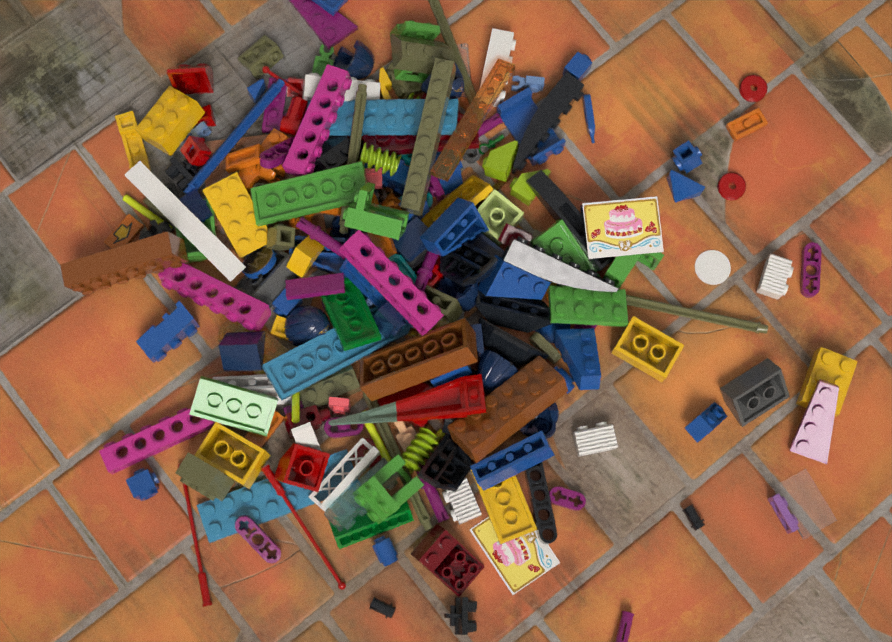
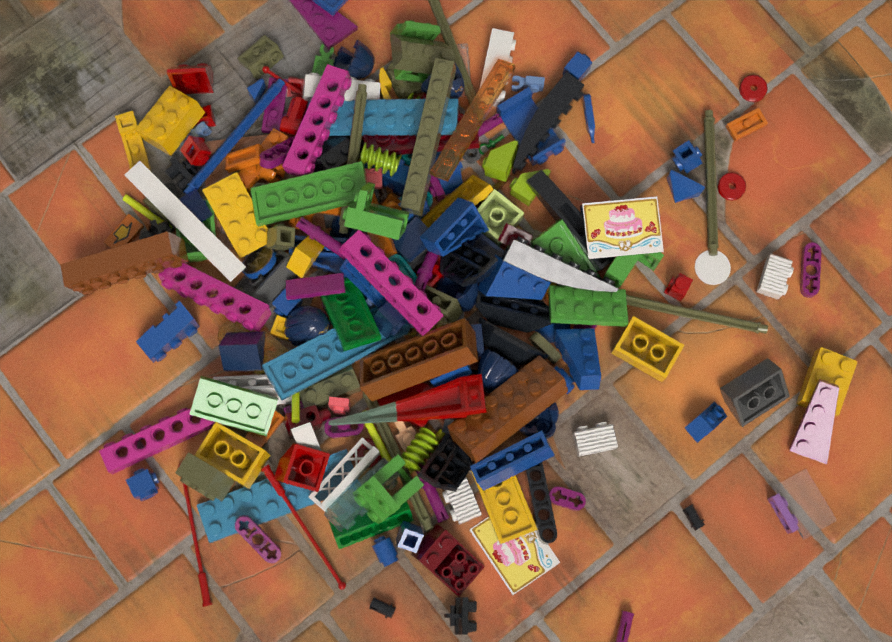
none -> brick [396,521,424,553]
none -> red brick [664,273,693,302]
none -> olive piece [704,110,719,256]

